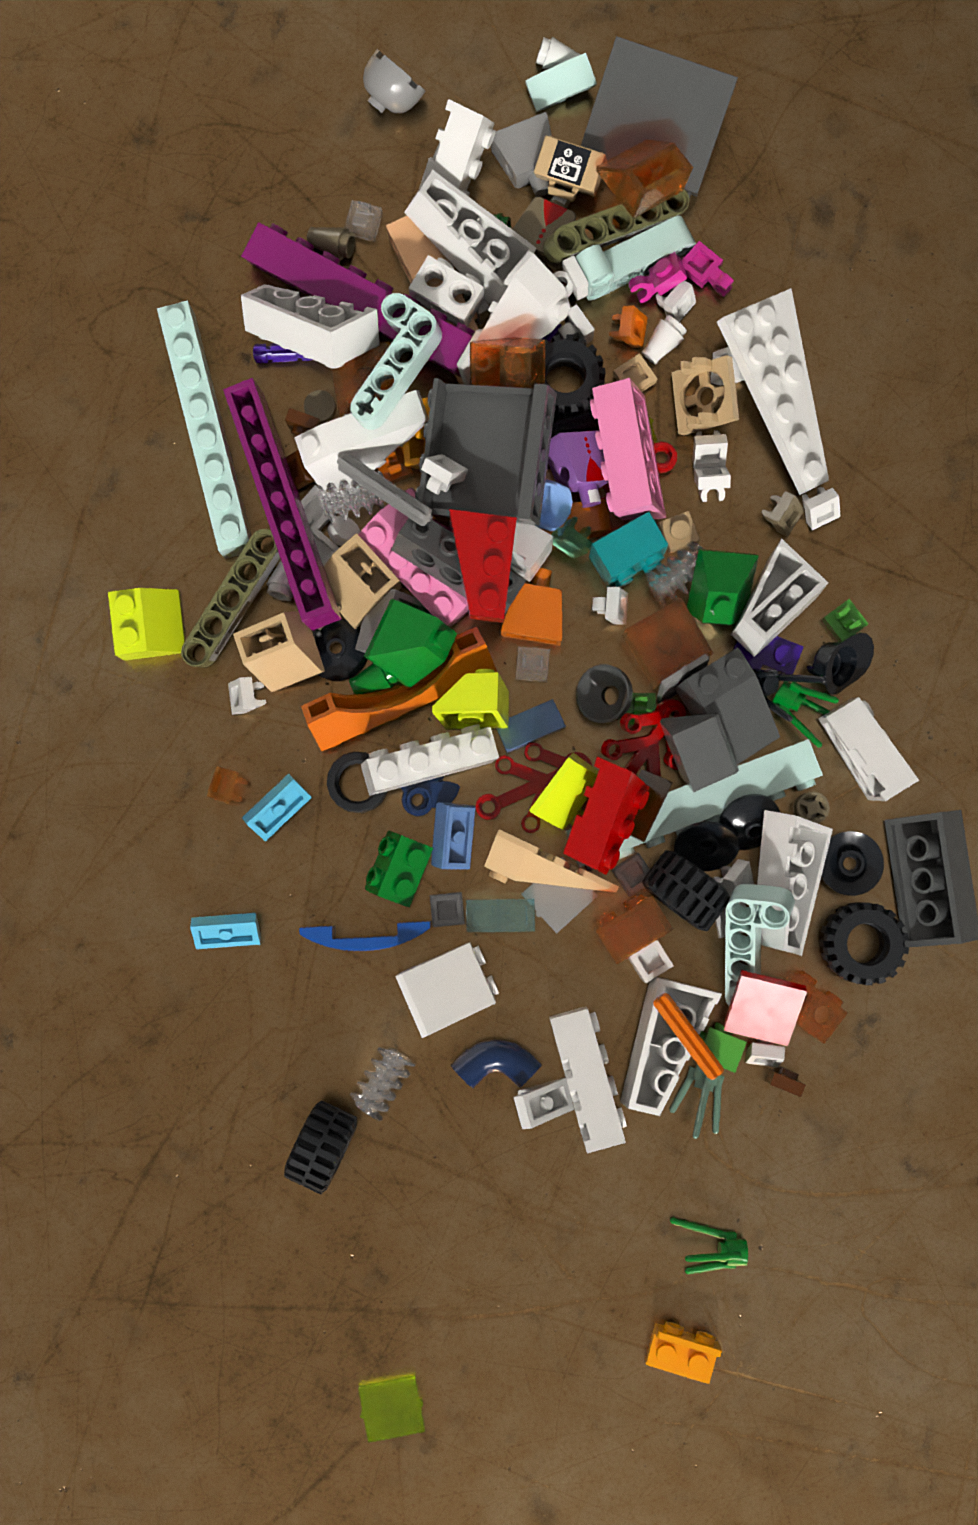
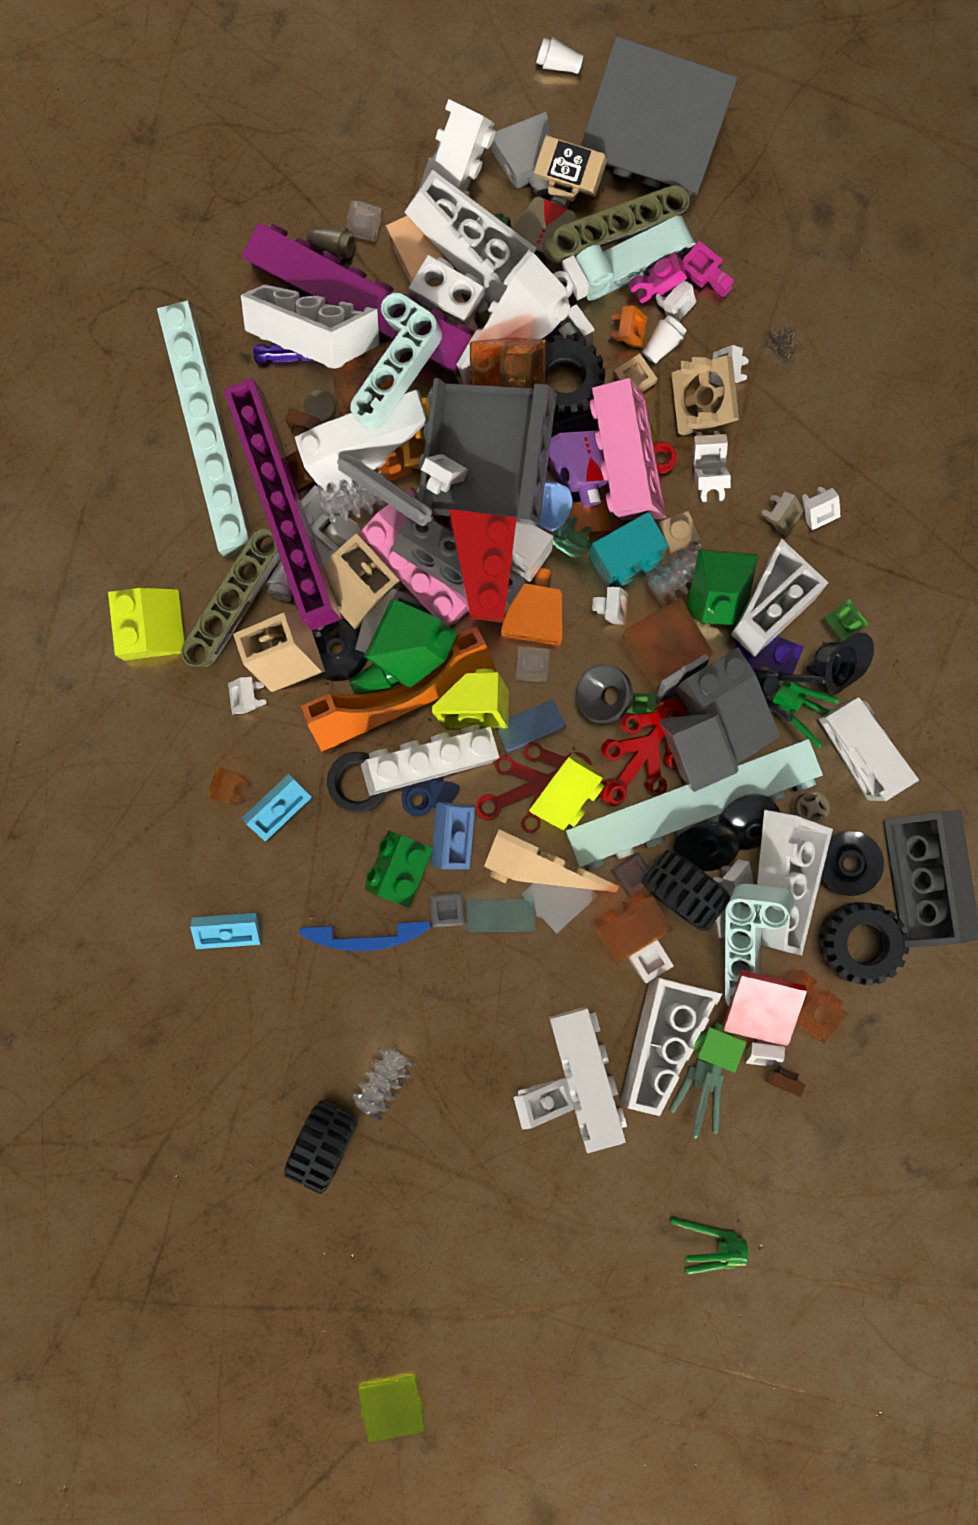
light grey cylinder [363,49,426,113] -> none
white slope [395,942,499,1038] -> none
dark blue cylinder [450,1039,542,1088] -> none
light aqua slope [525,53,597,112] -> none
red wedge [563,756,650,875] -> none
clear orange slope [596,139,693,219] -> none
dark brown slope [630,769,673,842] -> none
light orange bracket [645,1321,722,1384] -> none
orange axle [653,993,724,1080] -> none
white wing [717,289,829,495] -> none

